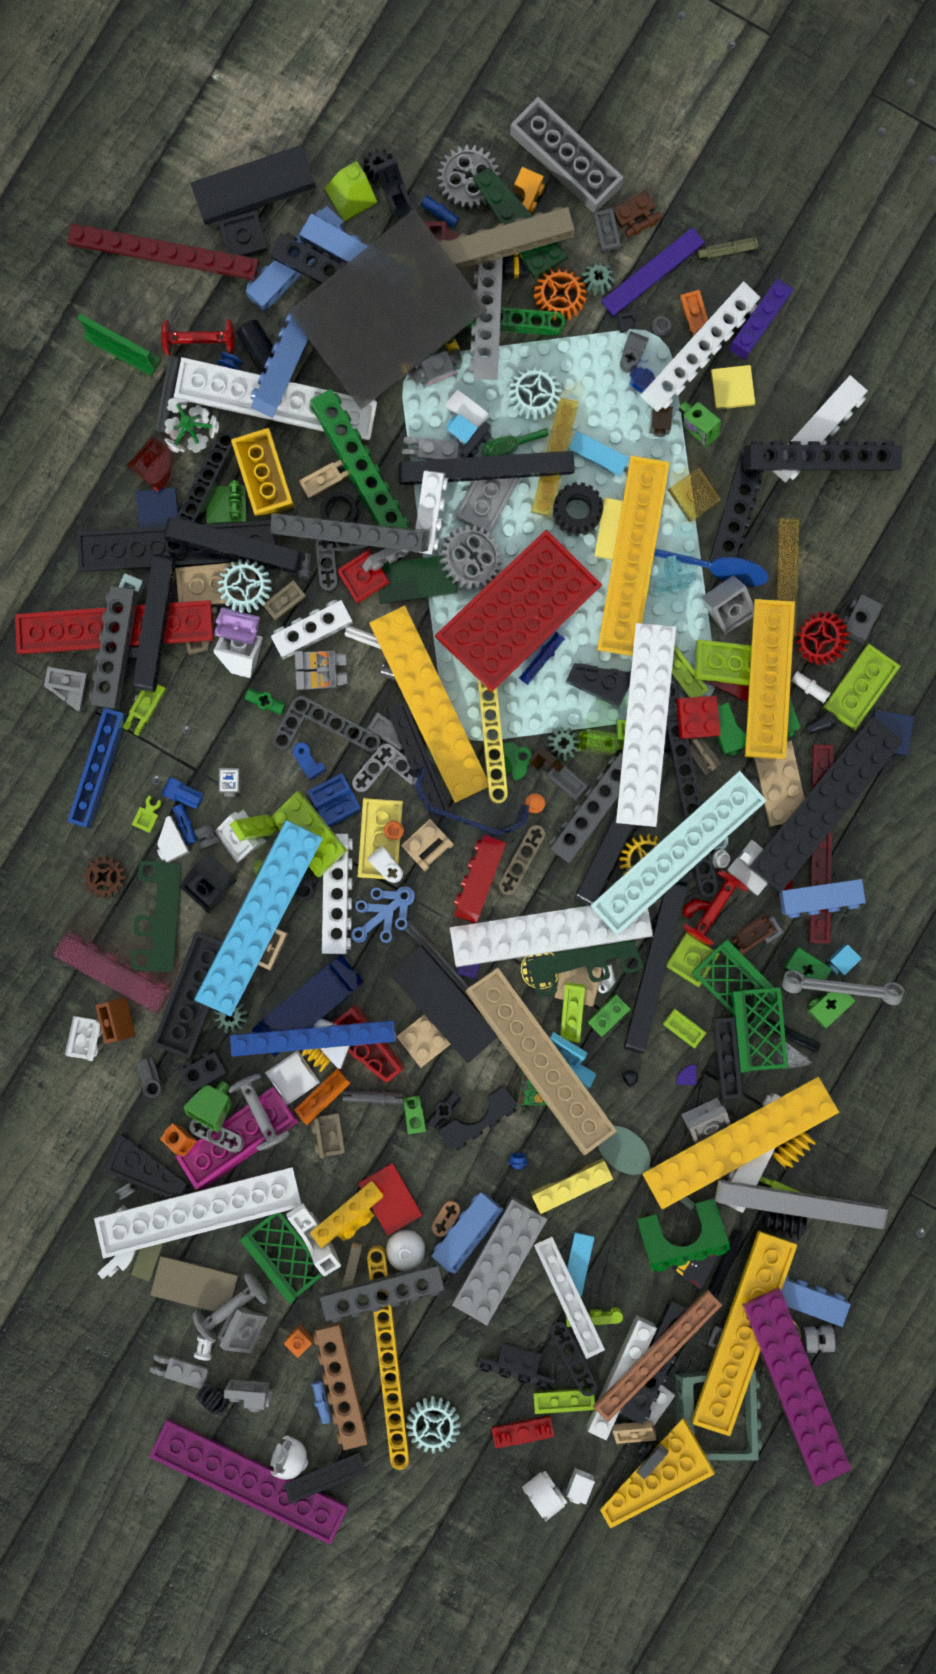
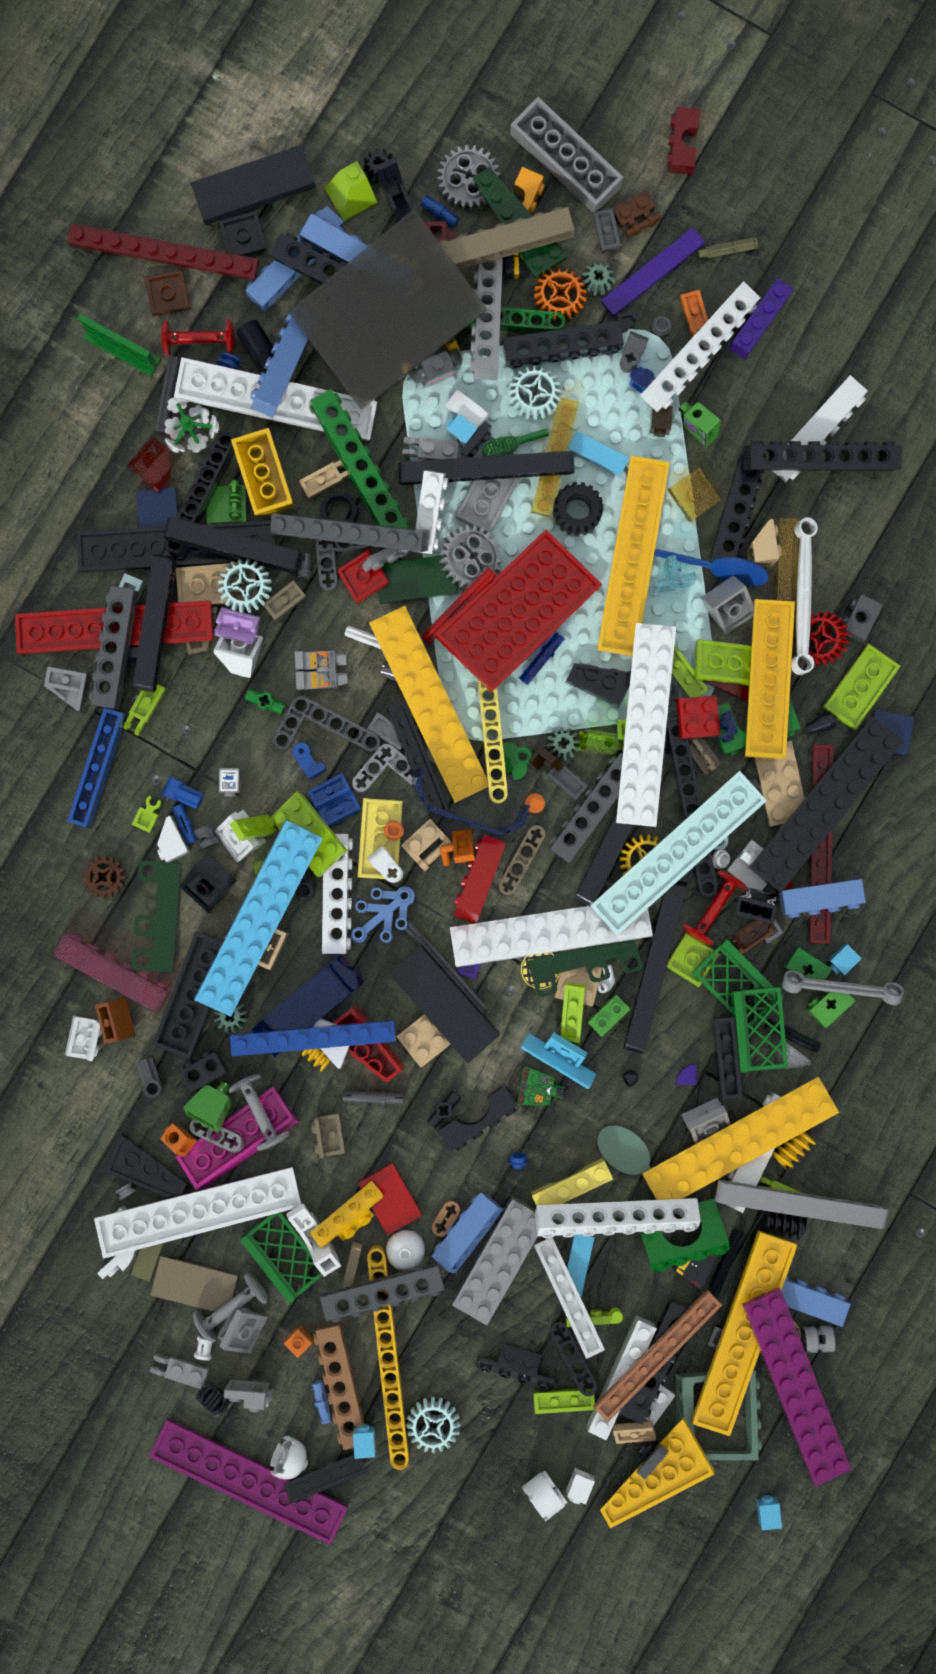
white piece [265,1051,320,1105] -> none
white brick [271,600,353,660] -> none
orange plate [294,1068,350,1125] -> none
bright green leg [404,1095,427,1135] -> none
tan plate [465,968,617,1156] -> none
red plate [492,1415,554,1449] -> none
light yellow tile [594,498,623,560] -> none
lime plate [662,1008,706,1049] -> none
red arm [683,899,711,918] -> none
light yellow tile [711,365,755,410] -> none
white pin [791,671,830,703] -> none
none -> reddish brown tile [144,269,191,317]
none -> medium azure brick [353,1424,376,1459]
none -> red axle [422,567,496,643]
none -> orange plate [440,828,475,866]
none -> black brick [502,321,624,369]
none -> white brick [535,1198,701,1238]
none -> dark red arch [667,107,700,175]
none -> clear blue bracket [716,711,738,743]
none -> black torso [735,888,778,924]
none -> tan slope [746,519,781,567]
none -> medium azure brick [756,1495,782,1531]
none -> white piece [791,517,818,675]

